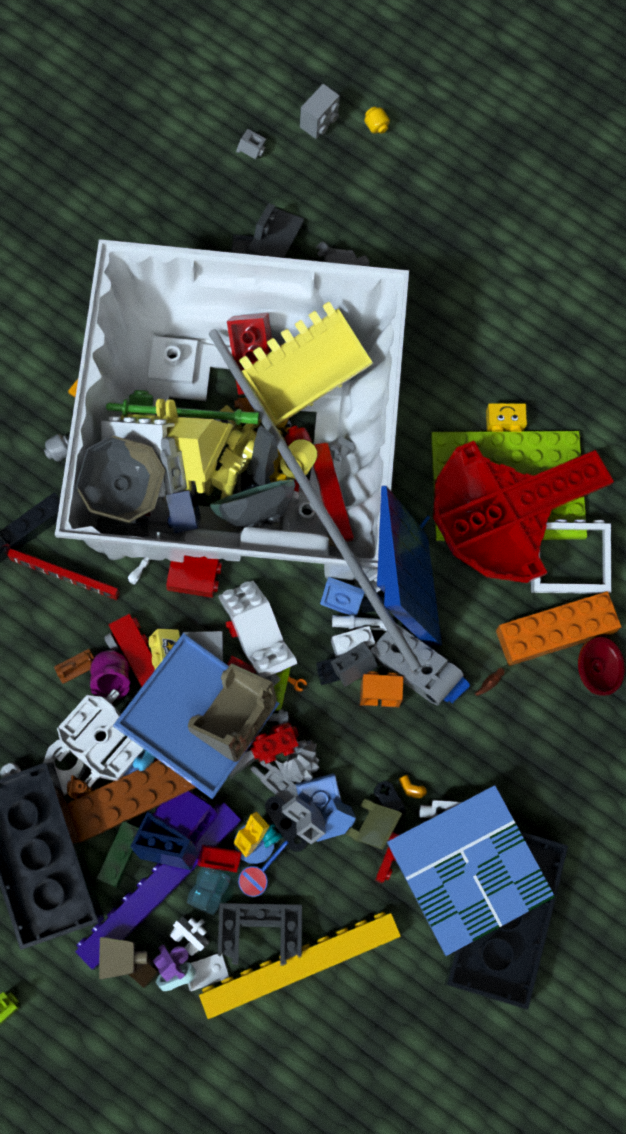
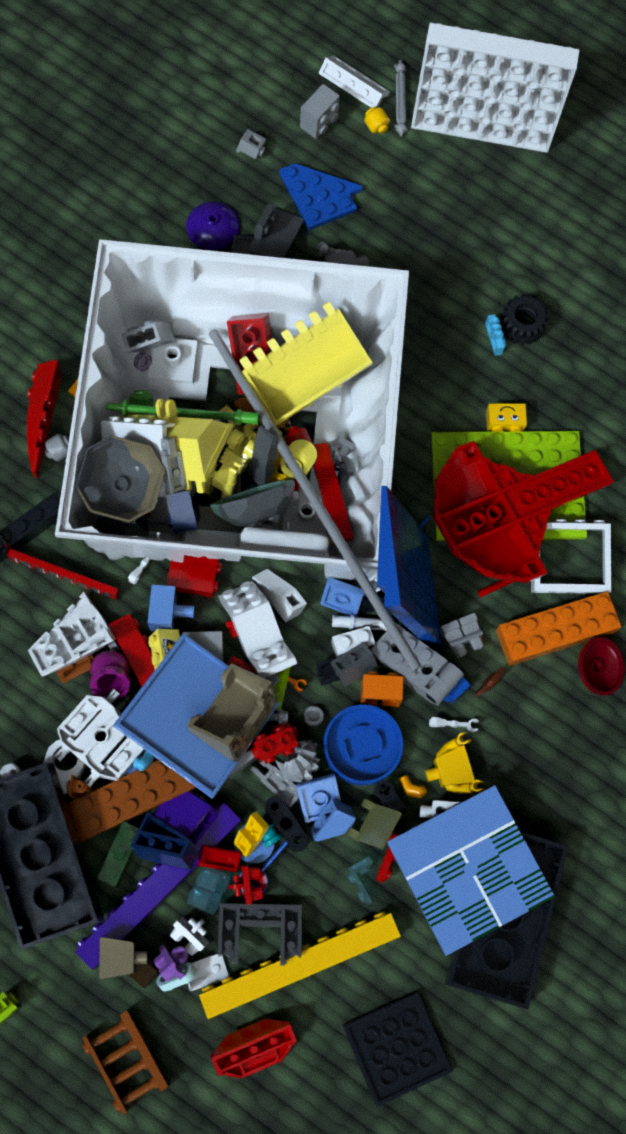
light grey brick [282,796,326,844] -> none
none -> red wedge [27,360,62,478]
none -> white wedge [28,592,116,677]
none -> dark orange fence [82,1010,169,1115]
none -> light grey brick [121,320,175,353]
none -> clear purple tile [134,352,152,371]
none -> medium blue brick [148,585,195,632]
none -> dark purple dish [186,202,240,251]
none -> red wedge [210,1019,297,1078]
none -> red hips [228,865,263,905]
none -> white slope [252,569,307,622]
none -> blue wing [279,163,363,231]
none -> light grey tile [304,706,324,727]
none -> white fence [319,55,390,108]
none -> blue piece [323,704,403,786]
none -> black arm [334,461,348,488]
none -> black tile [343,992,453,1107]
none -> clear light blue bracket [346,856,373,905]
none -> light grey wheel [394,60,408,137]
none -> white brick [411,23,579,153]
none -> yellow torso [425,732,485,795]
none -> white piece [429,717,479,733]
none -> light grey hips [440,613,484,658]
none -> red bar [477,580,515,598]
none -> medium azure hinge [485,314,506,356]
none -> black tyre [500,294,549,345]

